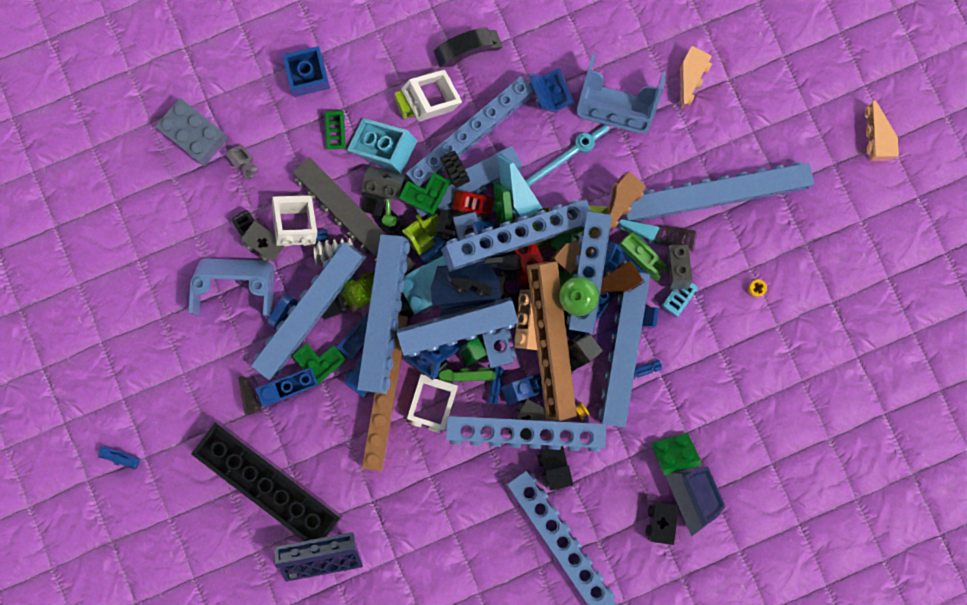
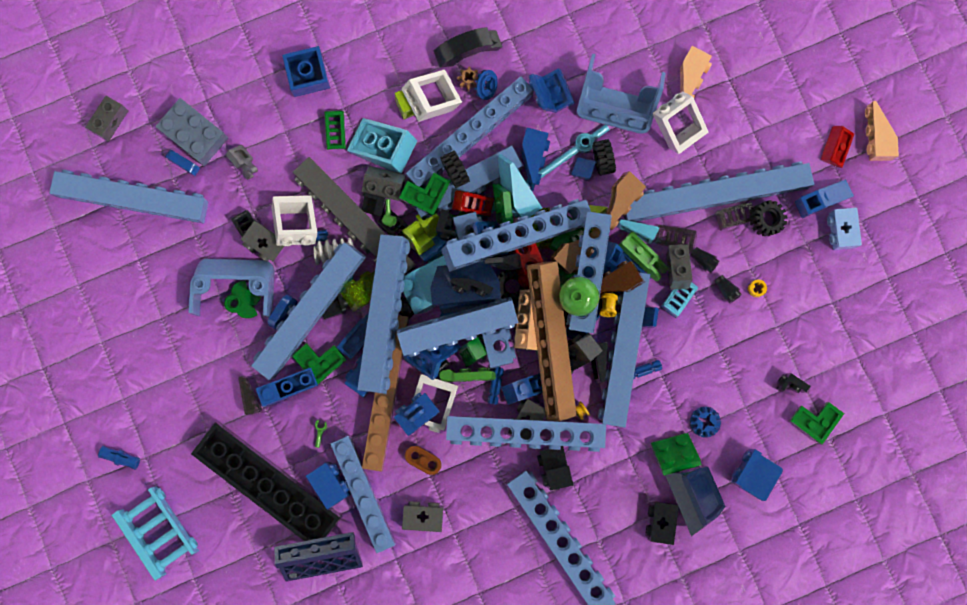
none -> medium blue brick [49,170,209,224]
none -> dark grey brick [86,96,128,142]
none -> medium azure fence [112,487,199,581]
none -> blue beam [165,149,200,176]
none -> green plate [224,281,262,319]
none -> blue brick [306,462,351,510]
none -> bright green hand [315,420,327,448]
none -> medium blue brick [331,436,396,554]
none -> blue brick [394,393,440,436]
none -> dark grey brick [402,501,444,532]
none -> dark orange plate [405,446,442,475]
none -> medium nougat gear [457,66,478,92]
none -> blue gear [474,70,498,100]
none -> blue slope [521,128,550,191]
none -> blue slope [571,157,596,181]
none -> black slope [591,342,608,383]
none -> black tyre [592,139,616,176]
none -> yellow bush [599,293,618,317]
none -> white window [653,91,709,154]
none -> black cone [690,247,720,273]
none -> blue gear [690,407,721,437]
none -> black cone [714,275,742,304]
none -> clear smoke slope [715,202,754,231]
none -> blue bracket [731,449,783,501]
none -> black tyre [749,200,788,237]
none -> black bracket [776,373,811,394]
none -> green plate [789,402,845,445]
none -> blue slope [794,179,854,219]
none -> red slope [821,126,854,168]
none -> light blue brick [827,208,862,250]

